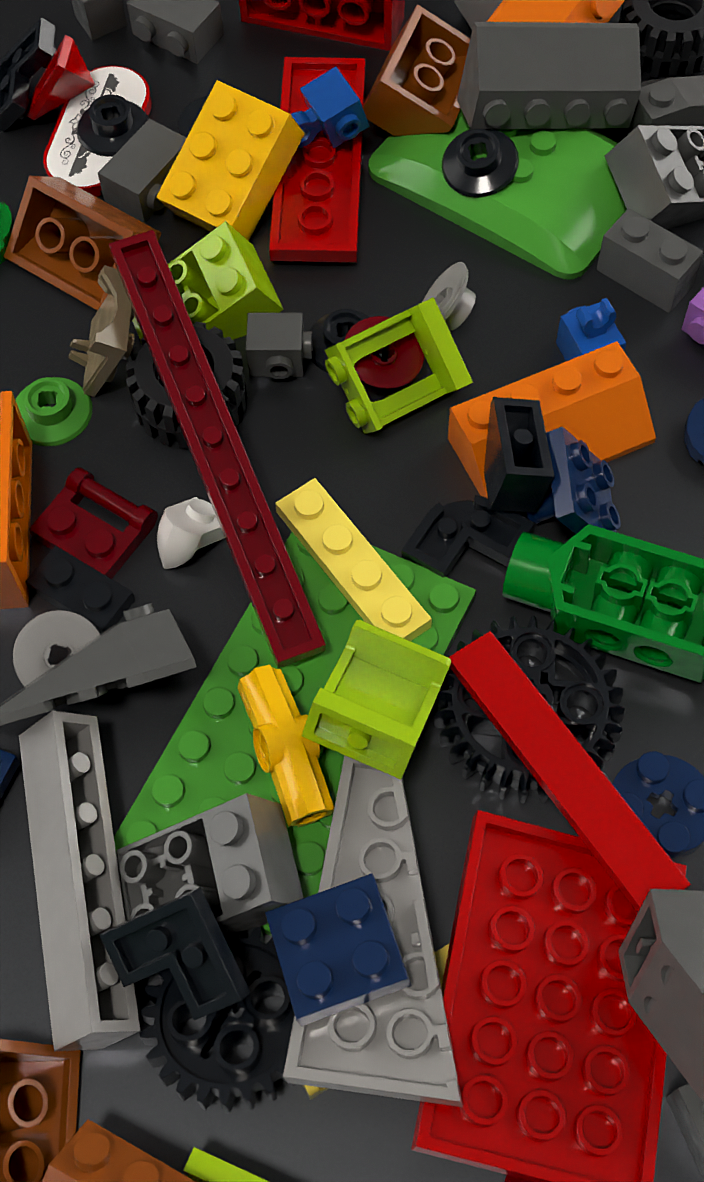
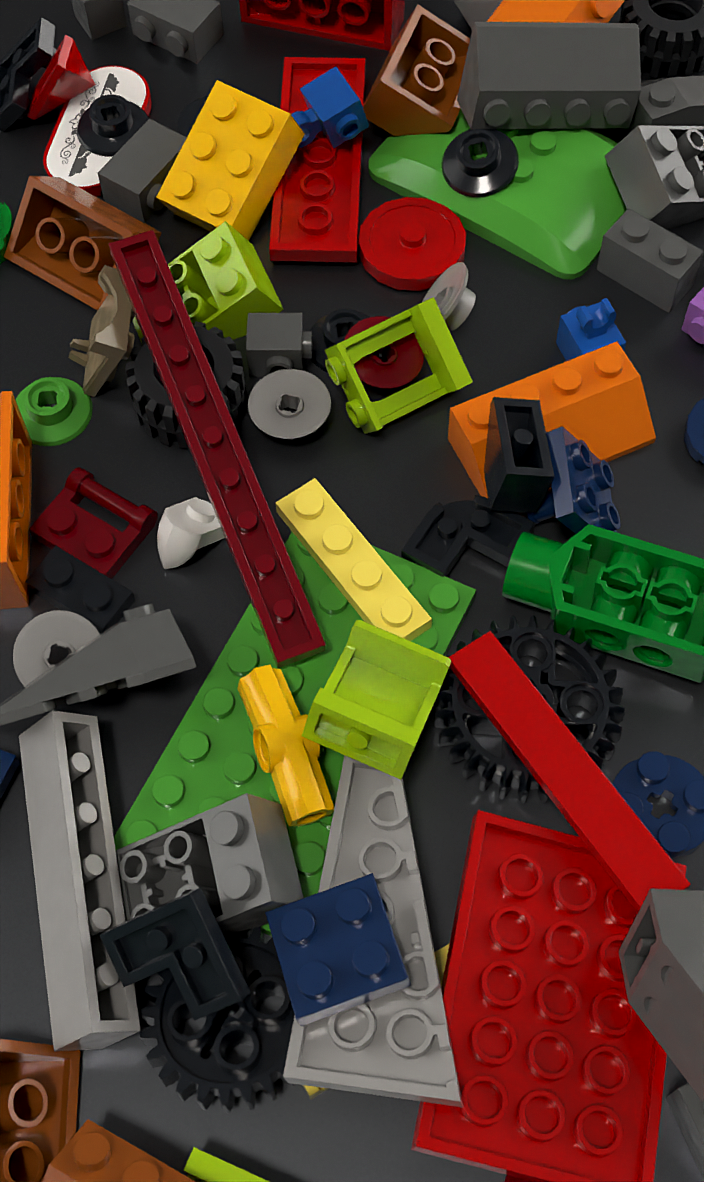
none -> light grey piece [248,369,331,439]
none -> red wheel [358,197,466,291]

